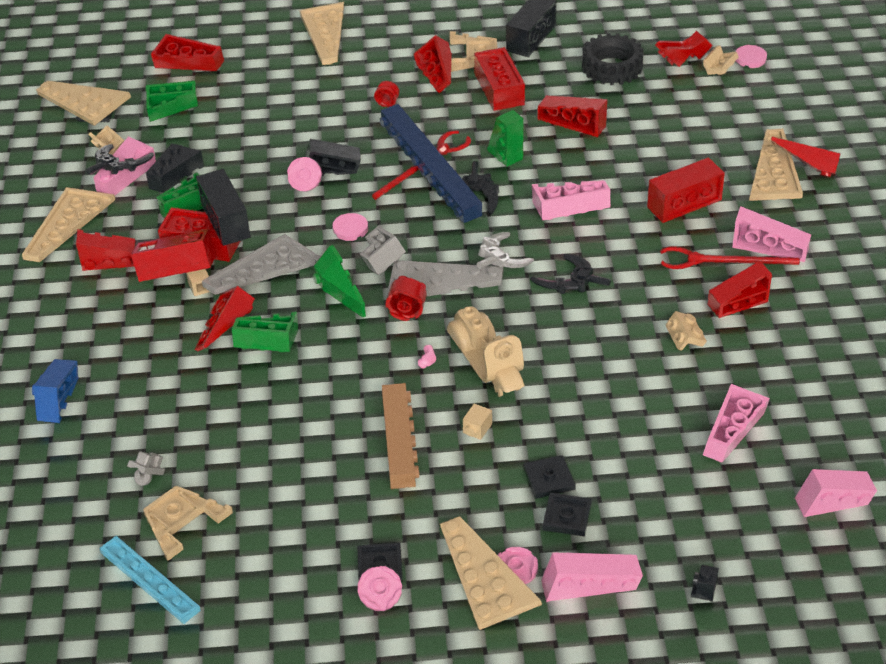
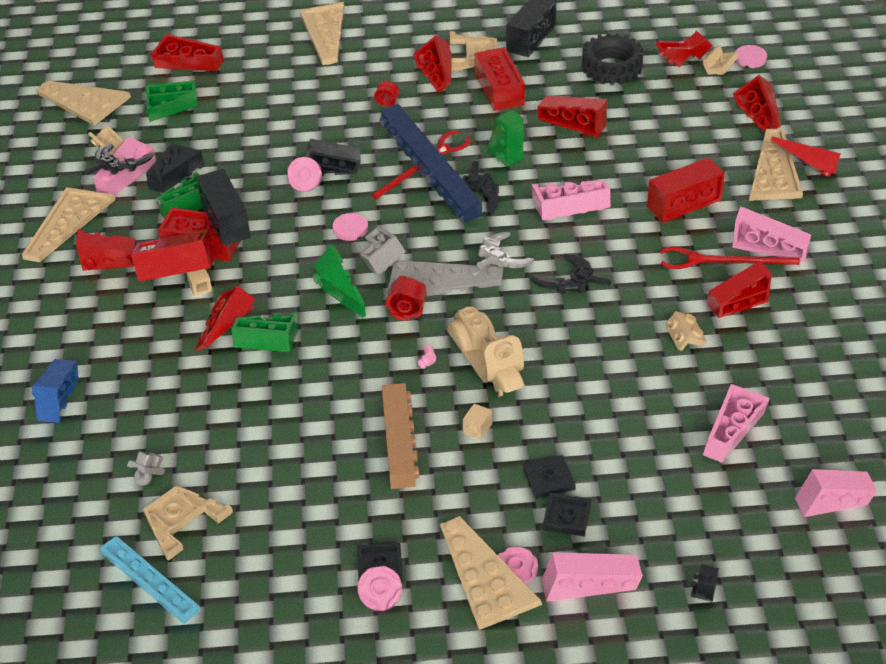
light grey wing [202,234,320,295] -> none
none -> red wedge [733,75,781,133]

